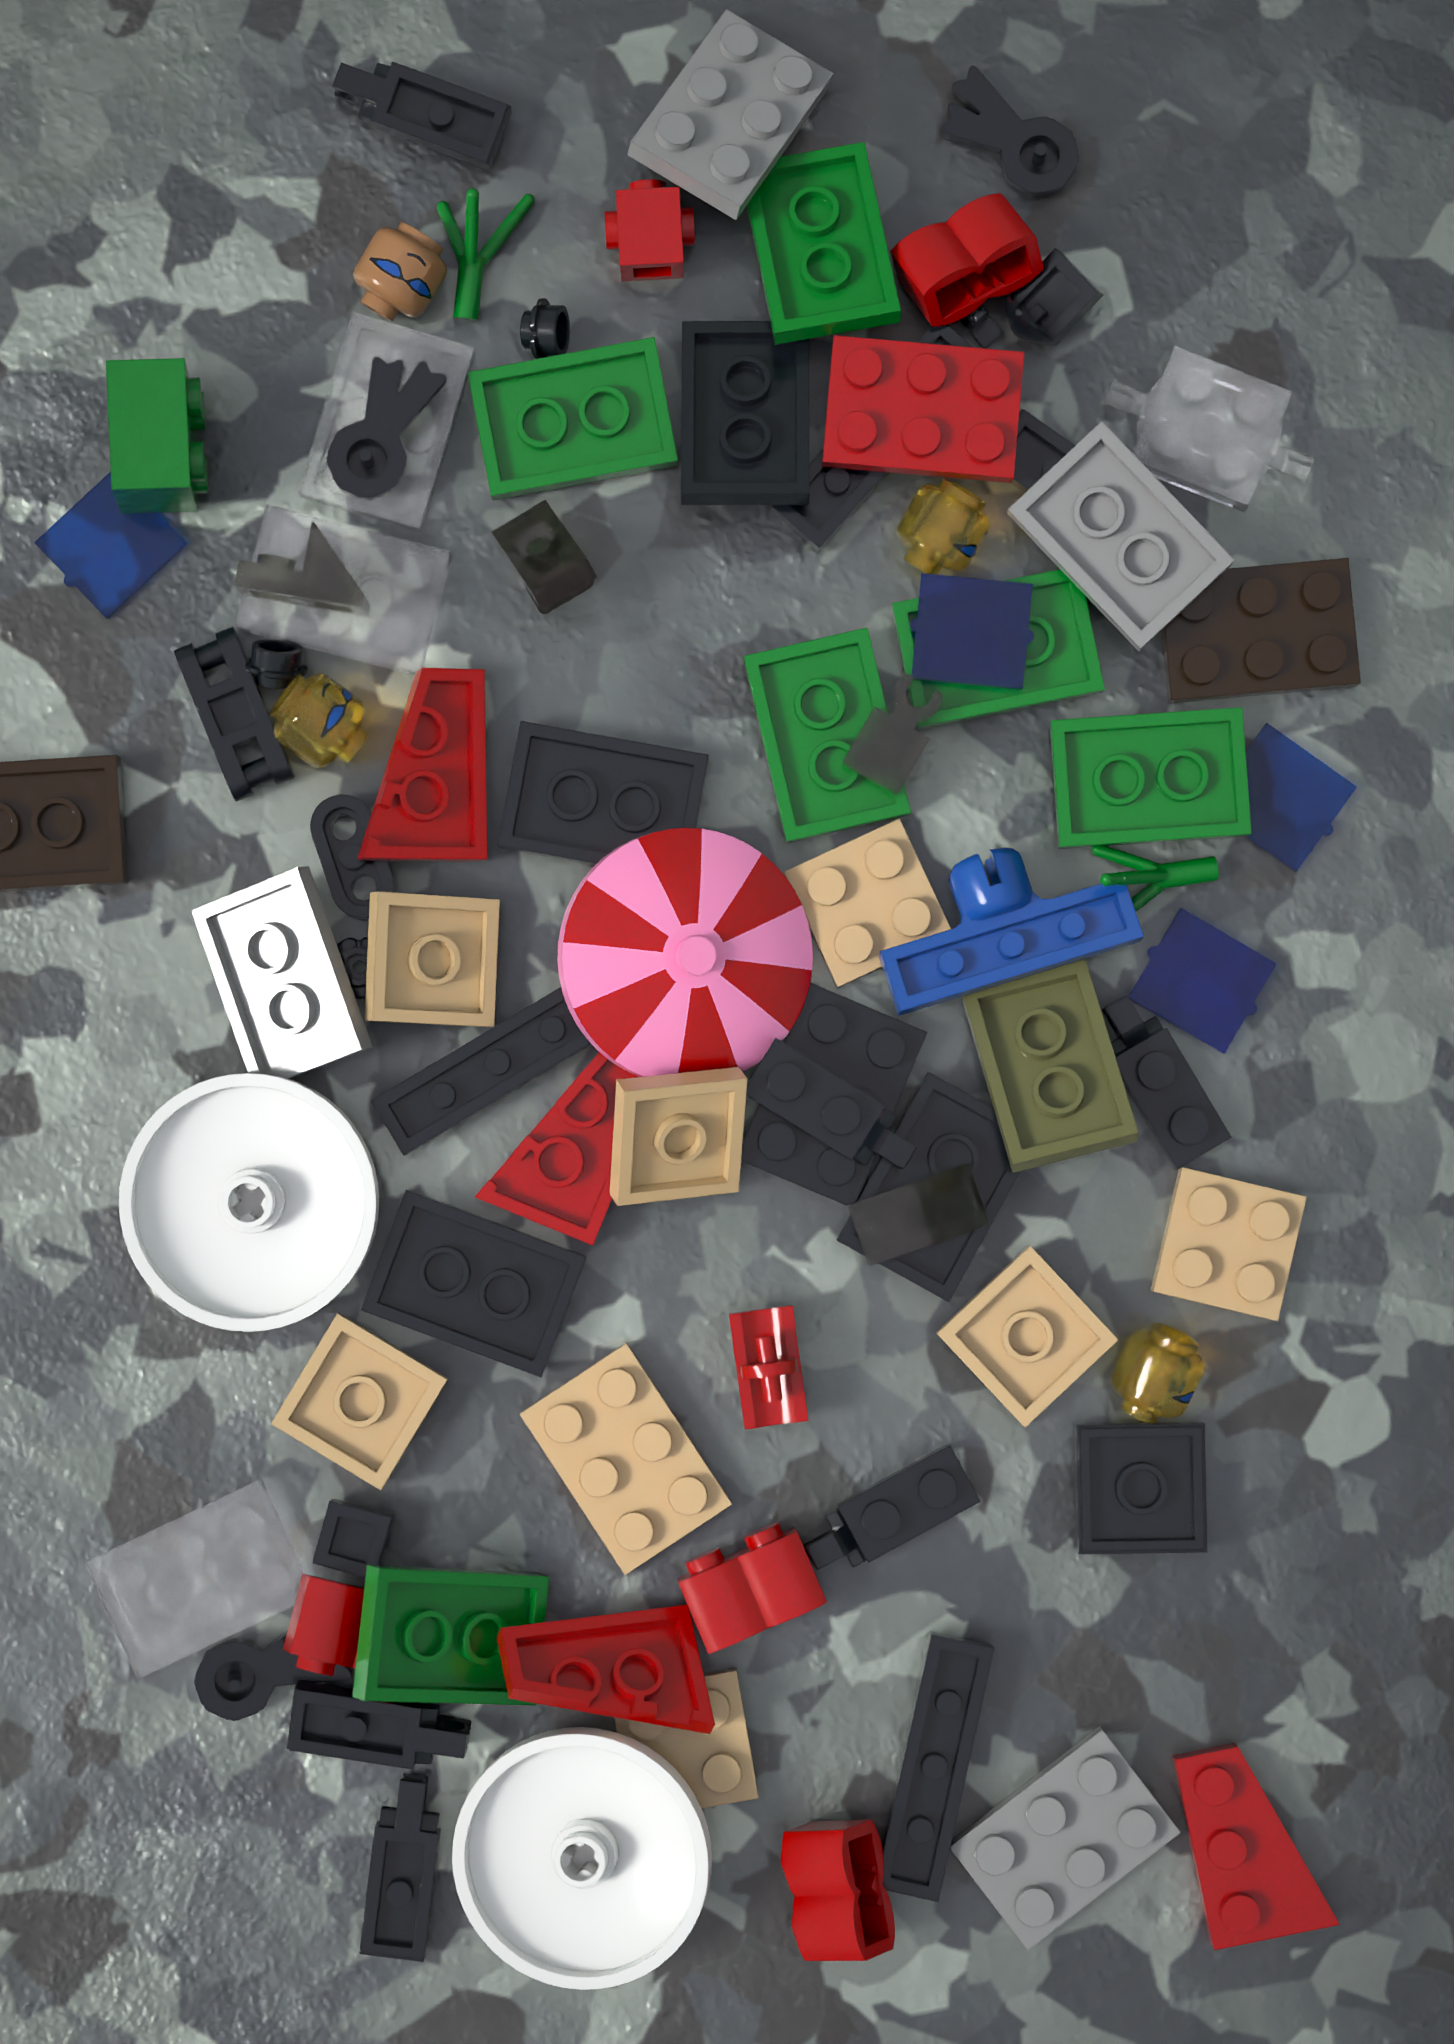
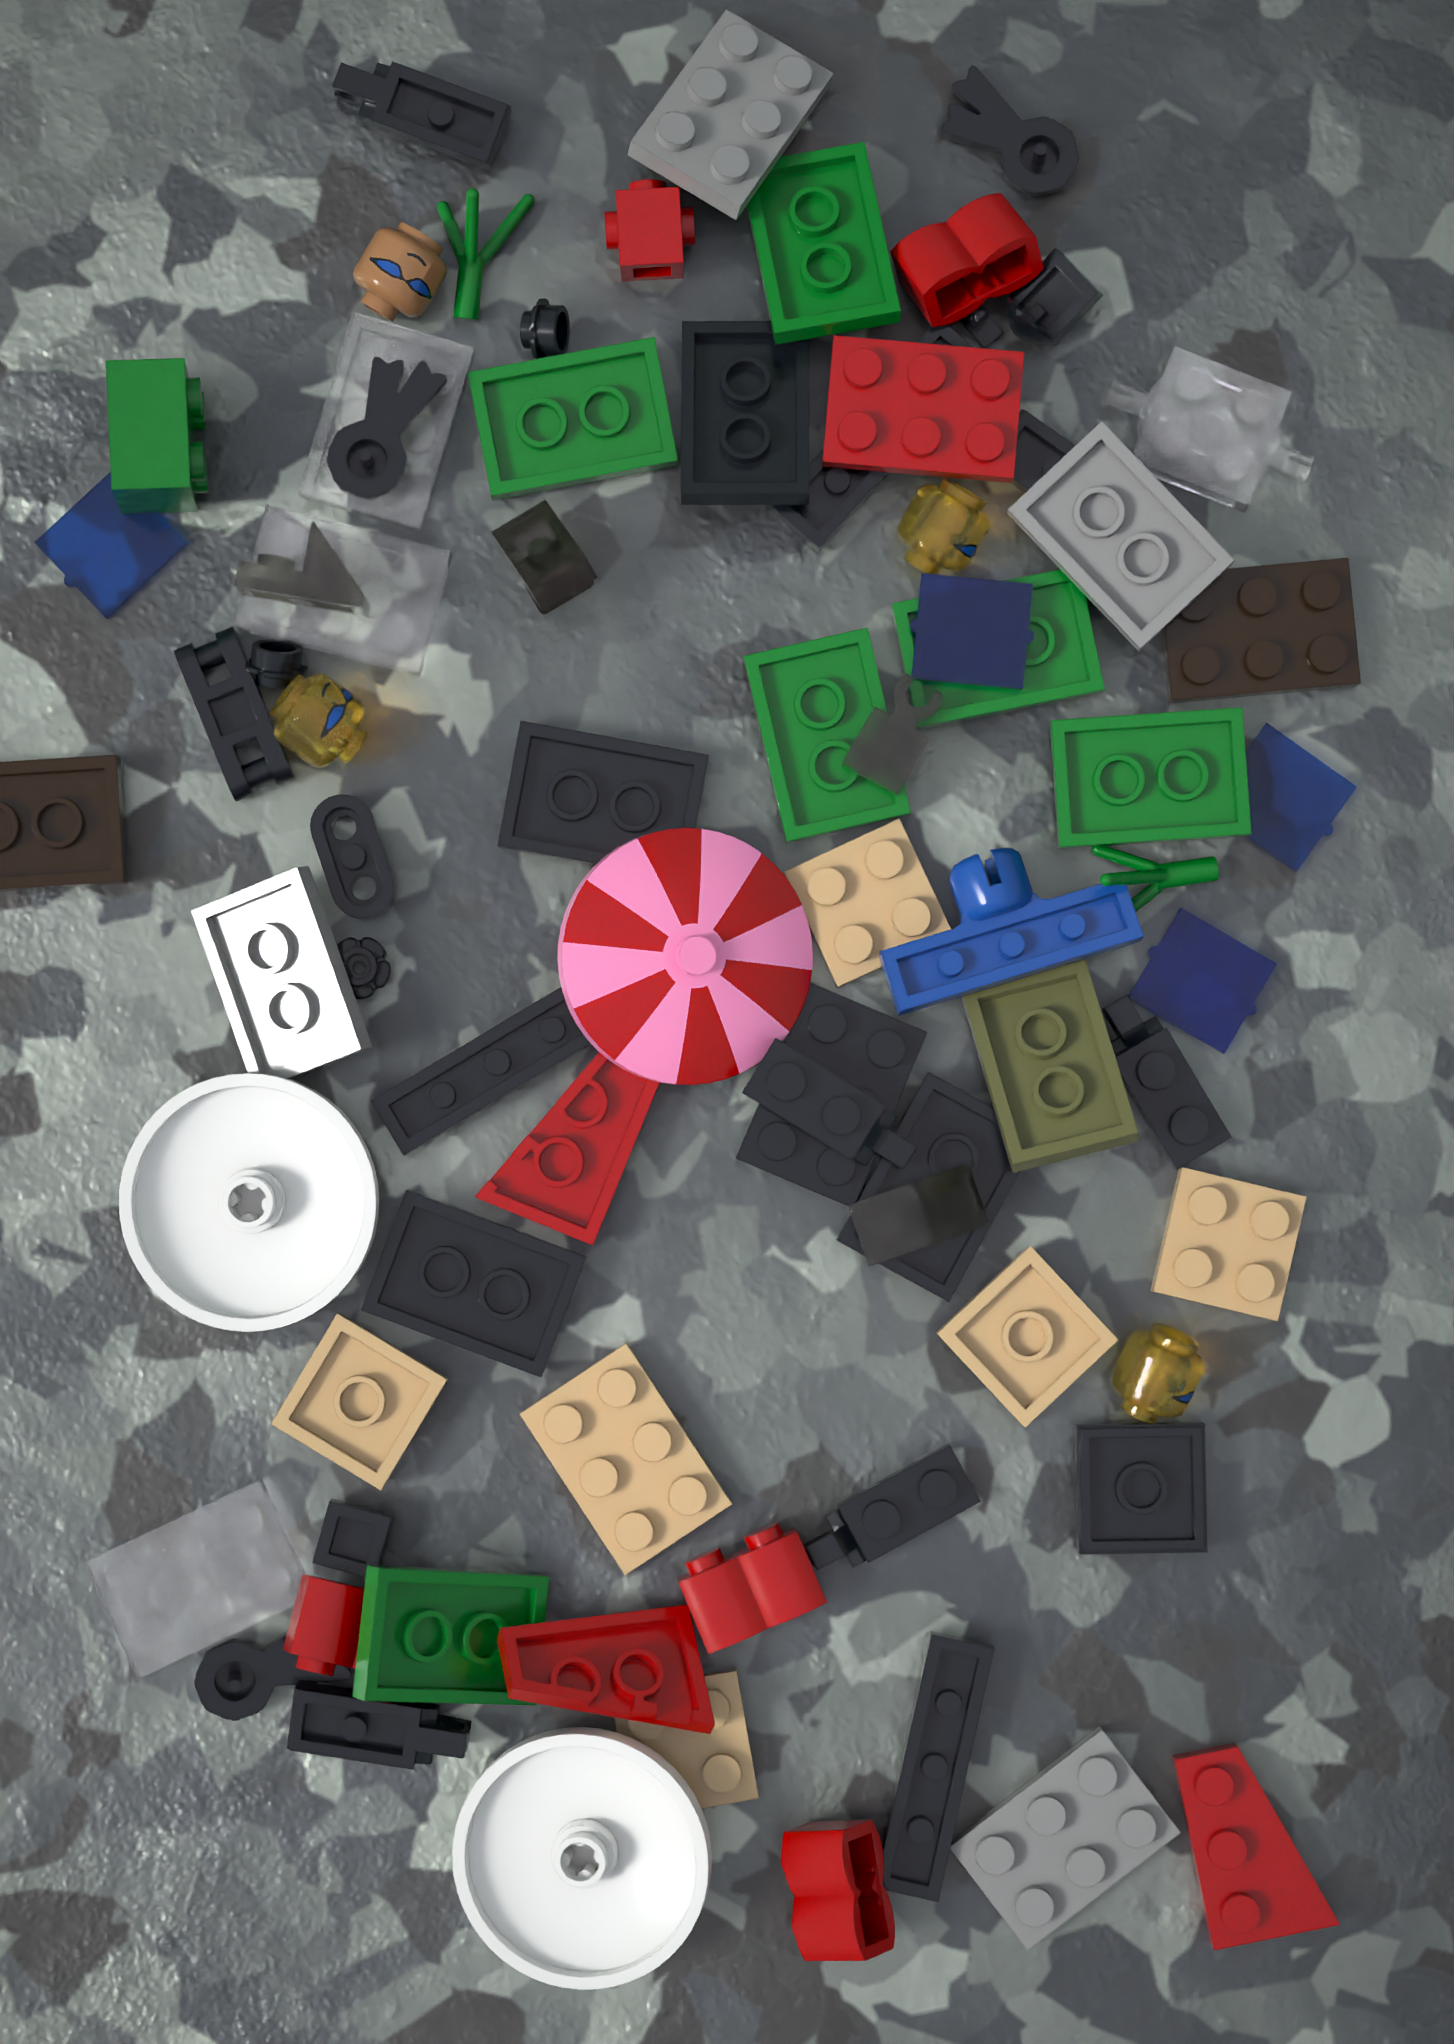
red wing [357,667,487,862] -> none
black hinge [359,1773,441,1962] -> none
tan plate [364,891,500,1027] -> none
tan plate [610,1067,748,1206] -> none
red hips [729,1305,809,1430] -> none

